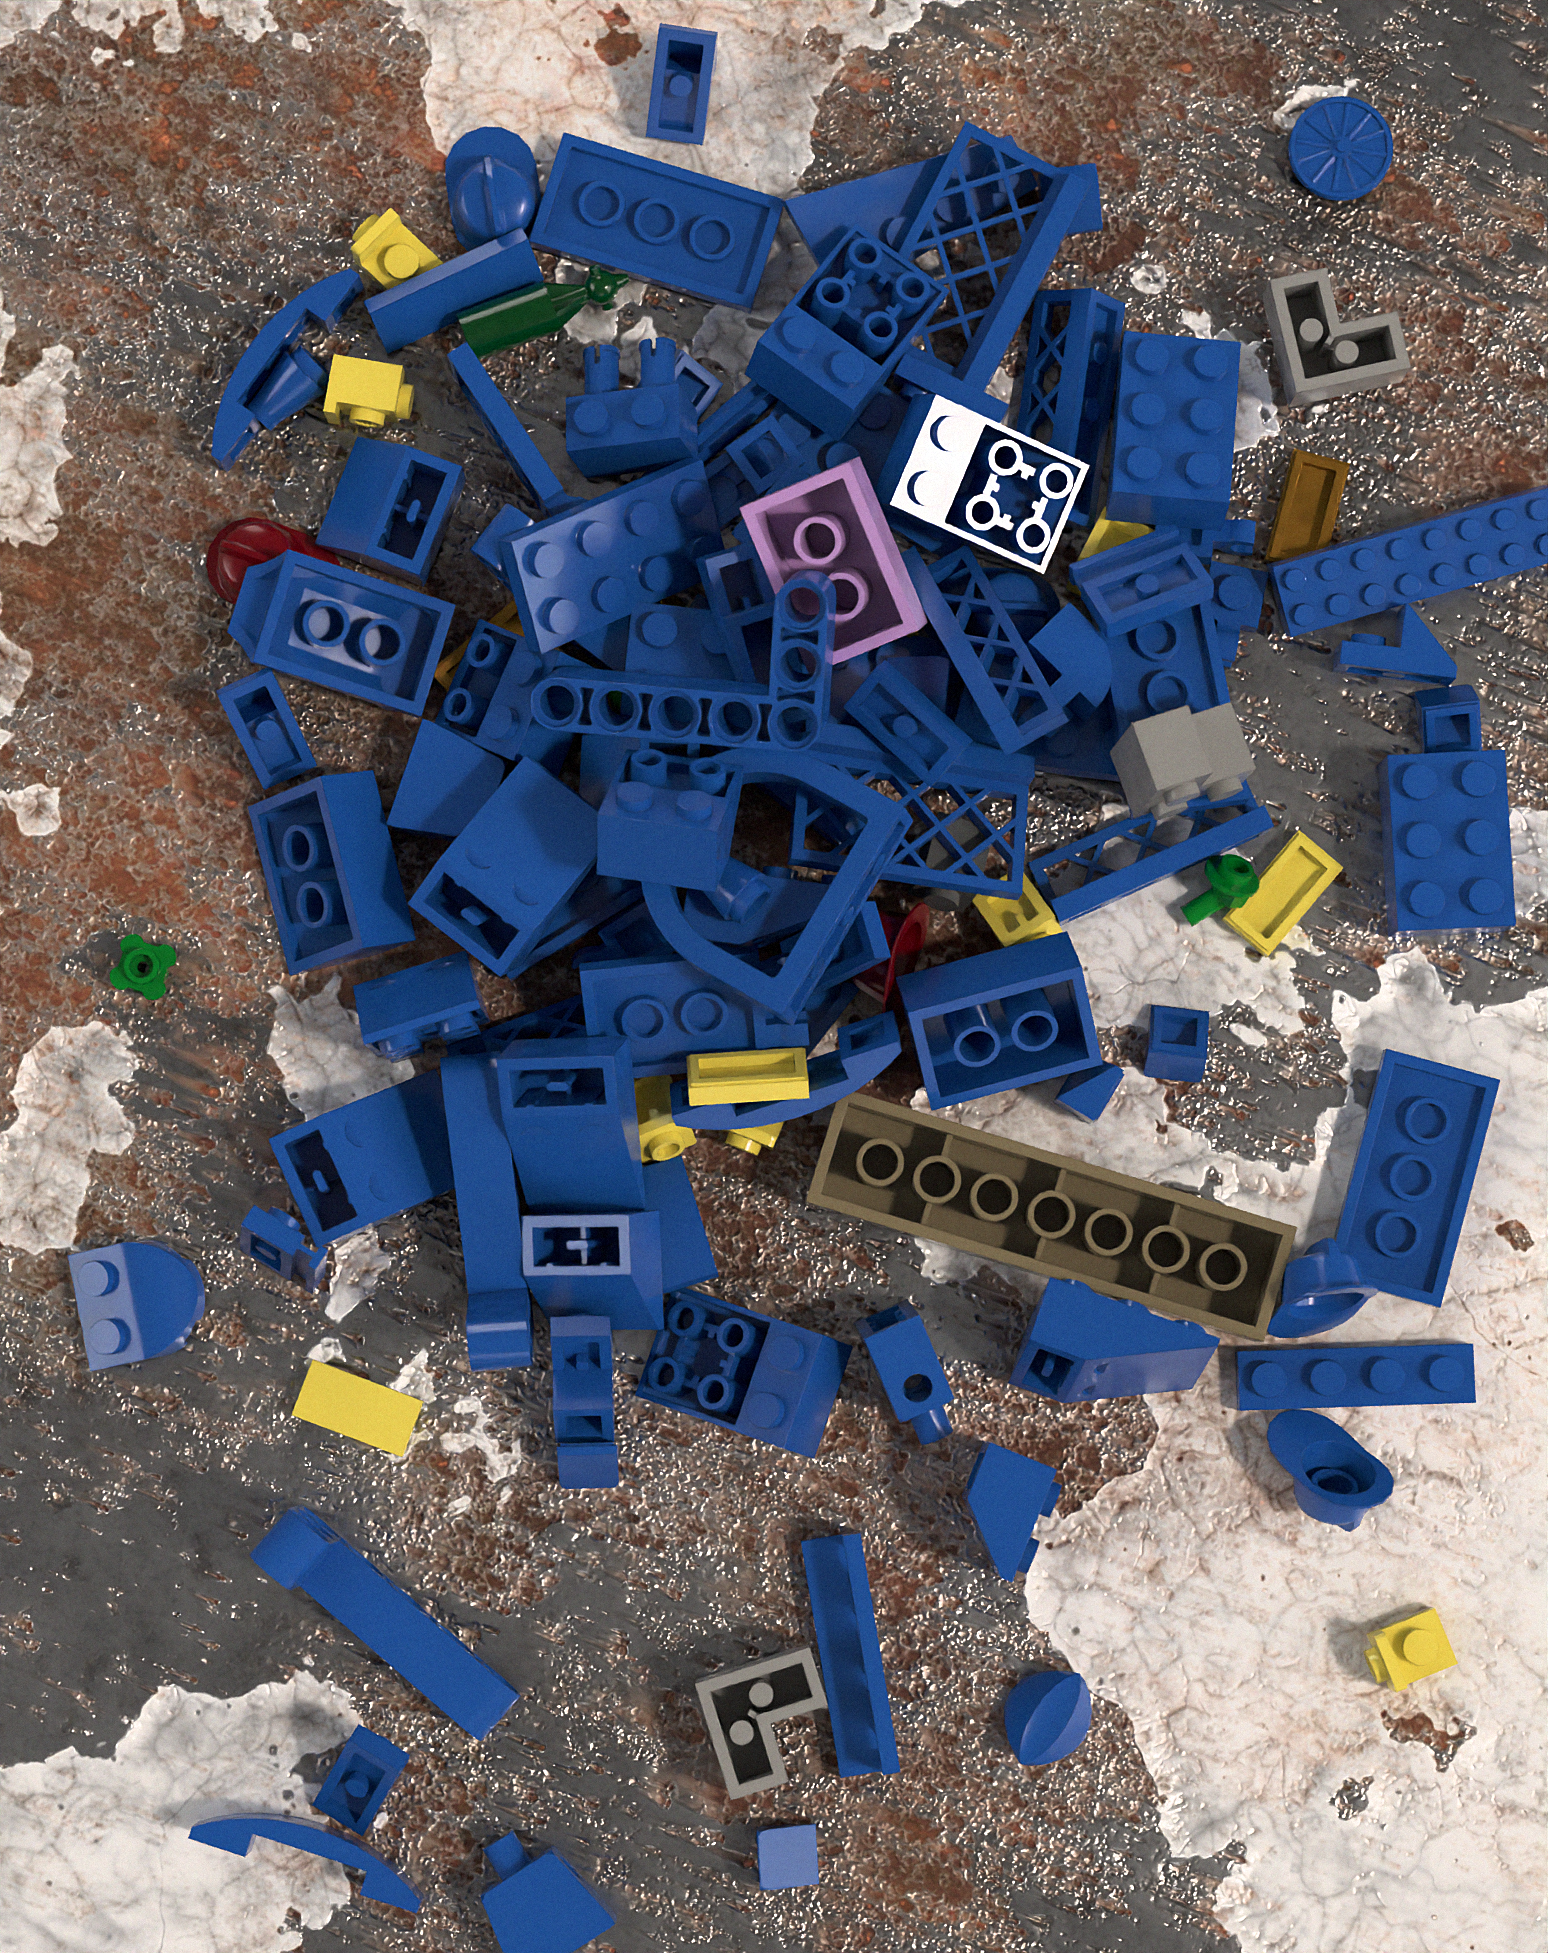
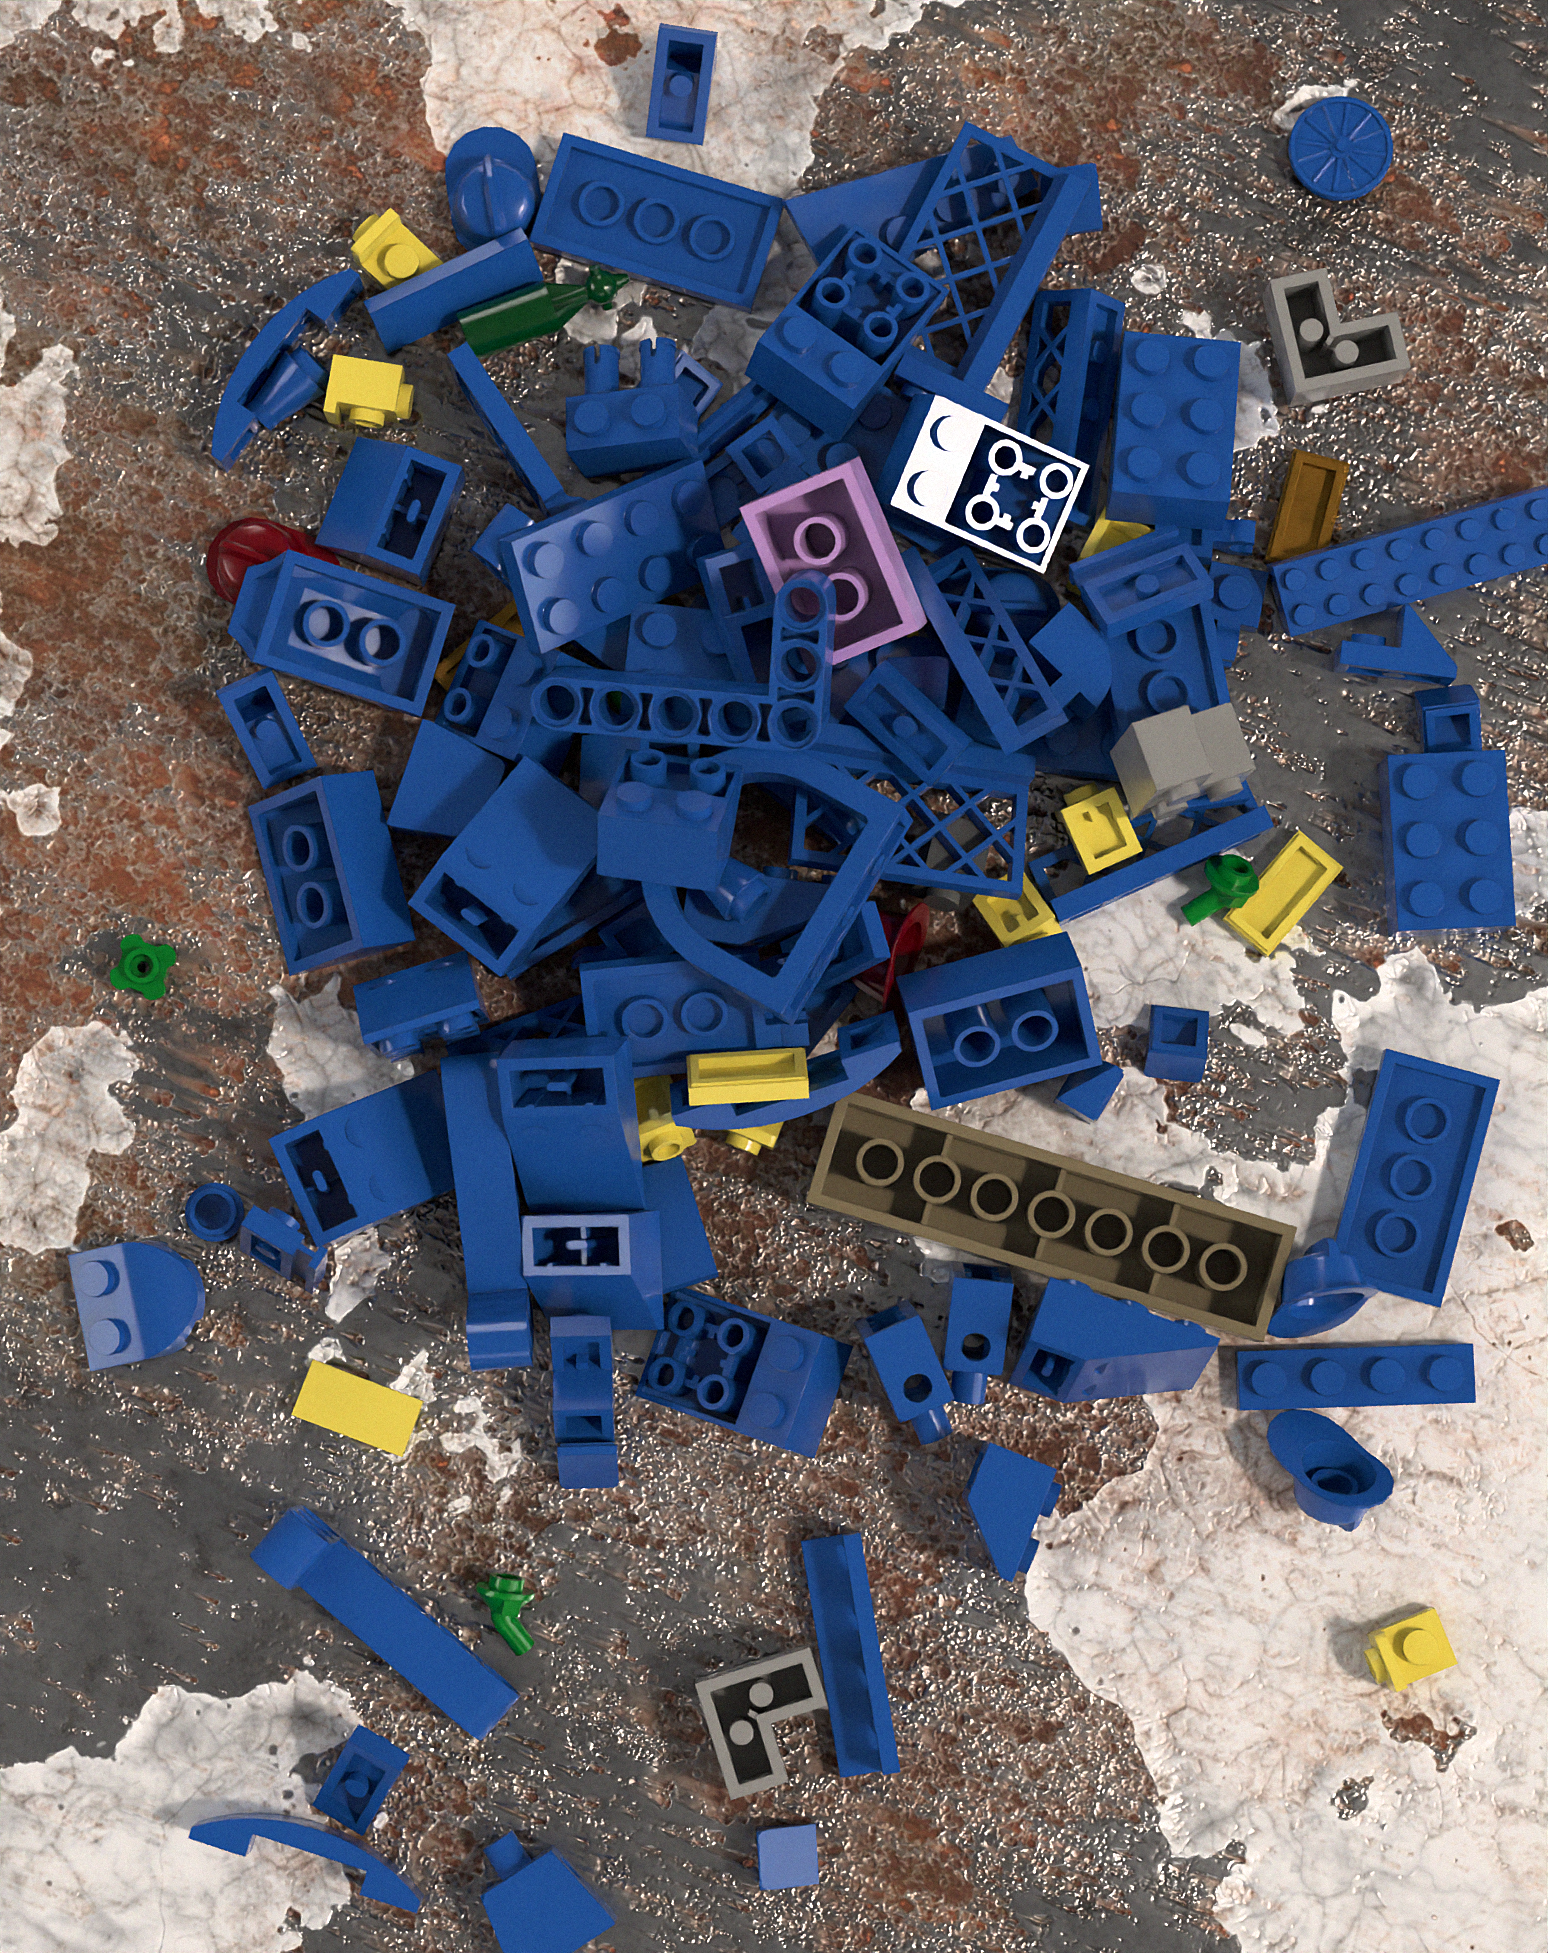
blue piece [1004,1670,1092,1766] -> none
none -> blue plate [185,1183,245,1242]
none -> green plate [476,1572,535,1656]
none -> blue torso [941,1261,1014,1404]
none -> light yellow bracket [1054,781,1143,875]

